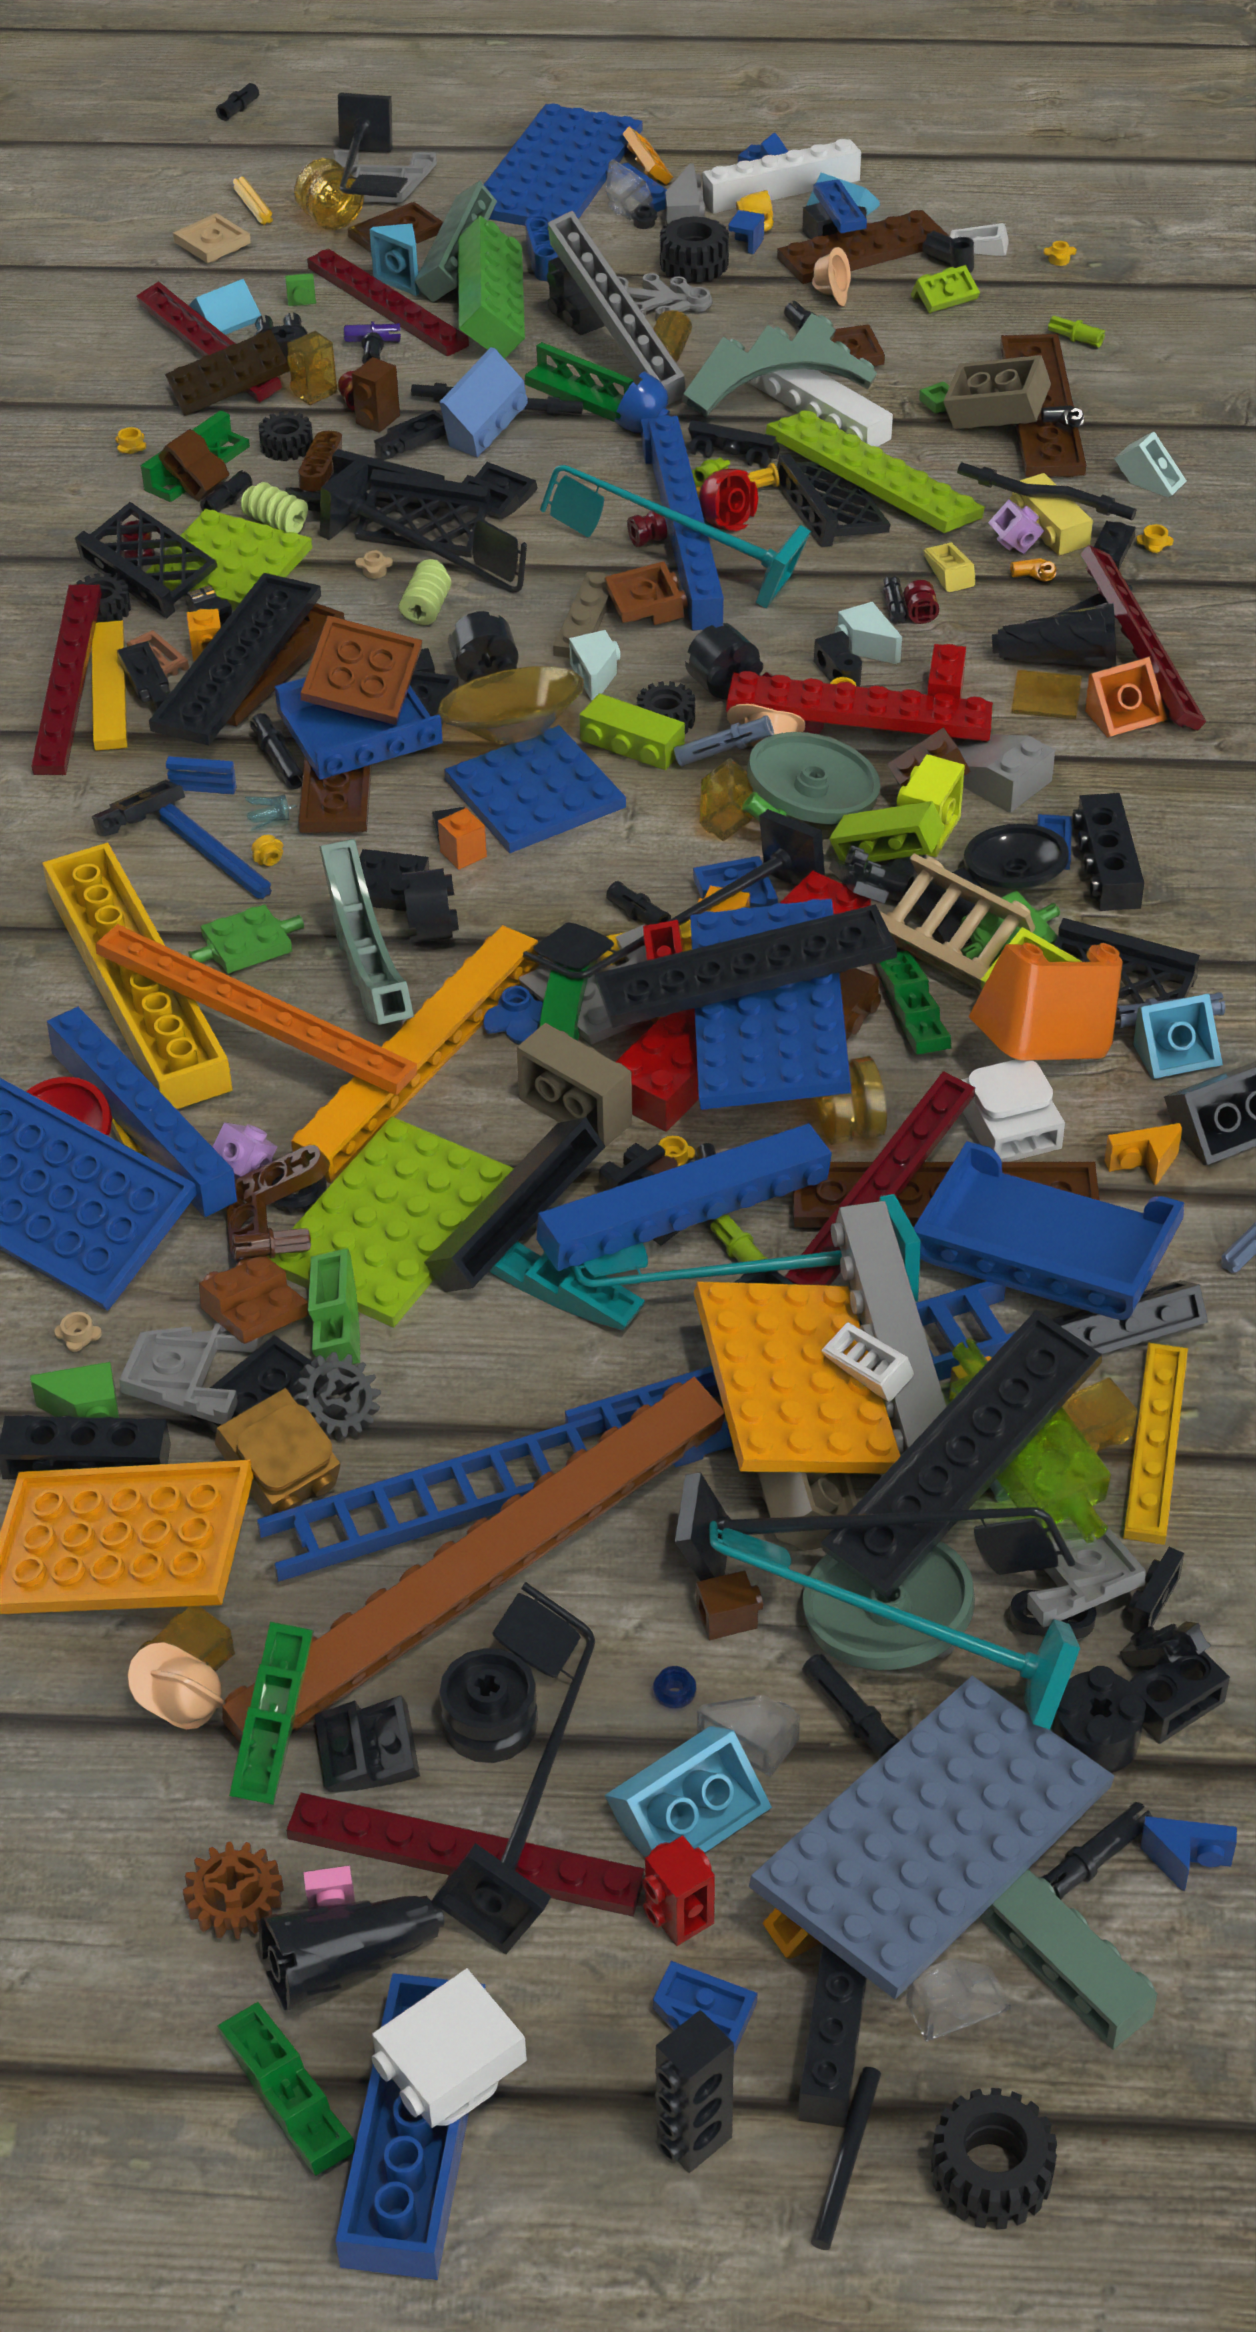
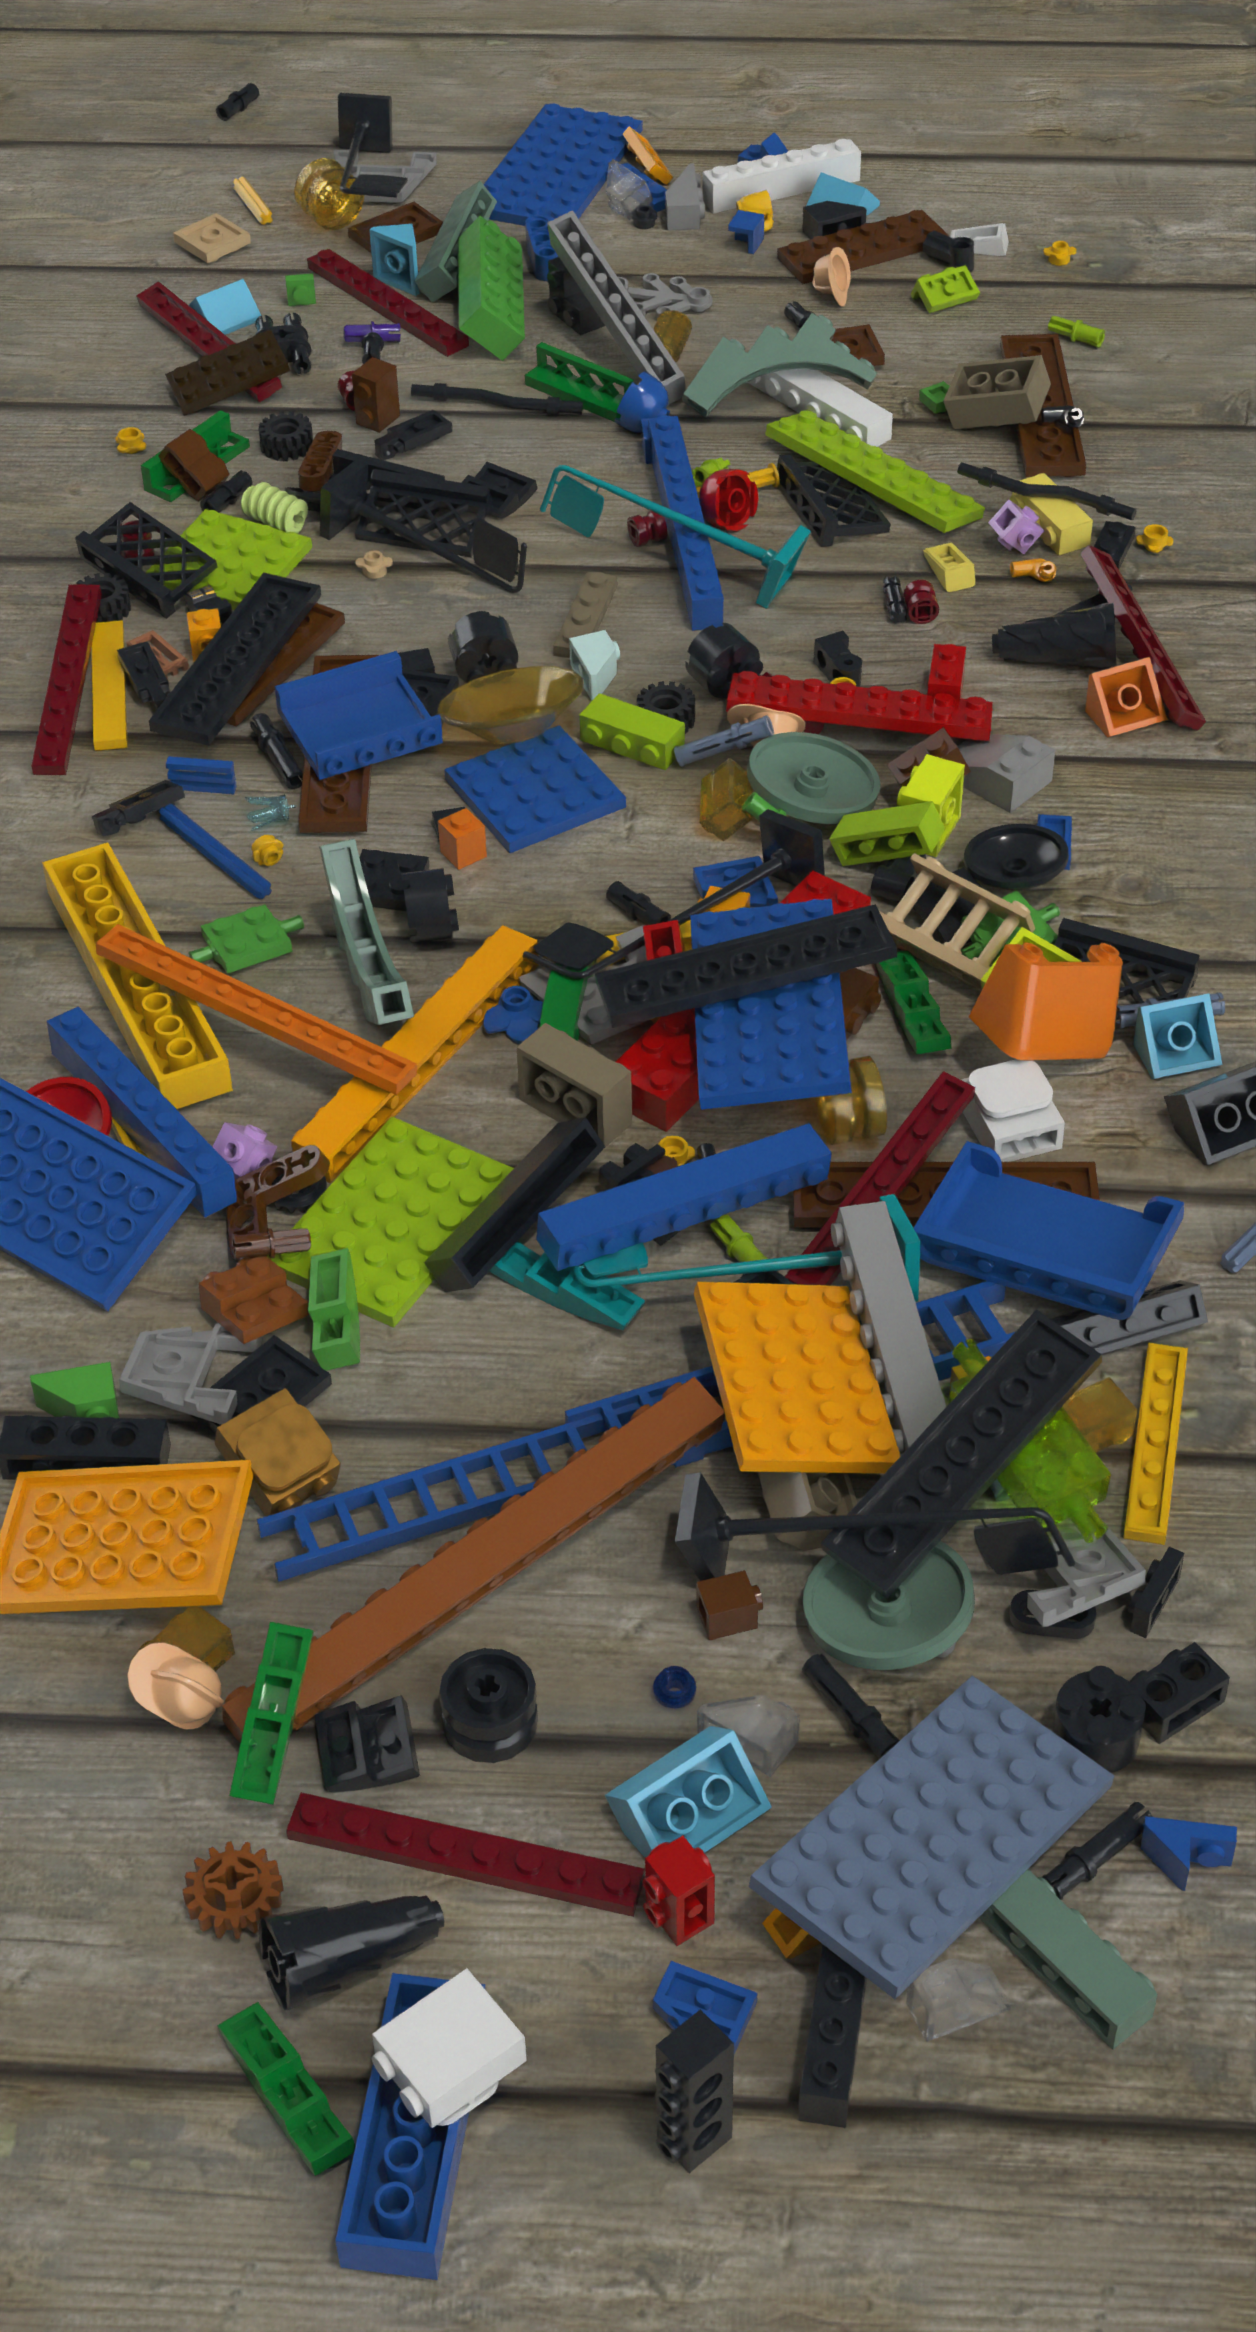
tan plate [54,1312,102,1352] -> none
clear yellow brick [287,331,337,406] -> none
dark grey gear [293,1352,381,1441] -> none
dark orange plate [301,616,422,725] -> none
bright pink plate [303,1866,355,1908] -> none
yellowish green piece [398,559,452,625] -> none
black piece [431,1582,595,1954] -> none
medium blue slope [440,347,528,458] -> none
dark orange plate [605,561,688,625] -> none
black tyre [660,216,729,282] -> none
black plate [688,420,780,469] -> none
teal piece [709,1521,1080,1730] -> none
black bar [811,2067,881,2250] -> none
blue tile [813,179,867,233] -> none
white slope [822,1322,914,1402] -> none
black plate [829,845,889,904] -> none
light aqua slope [835,602,902,664] -> none
black tyre [931,2088,1057,2229] -> none
clear yellow piece [1011,670,1082,720] -> none
black brick [1072,793,1144,911] -> none
light orange slope [1104,1123,1182,1185] -> none
light aqua slope [1114,431,1186,497] -> none
black hinge [1119,1621,1211,1667] -> none

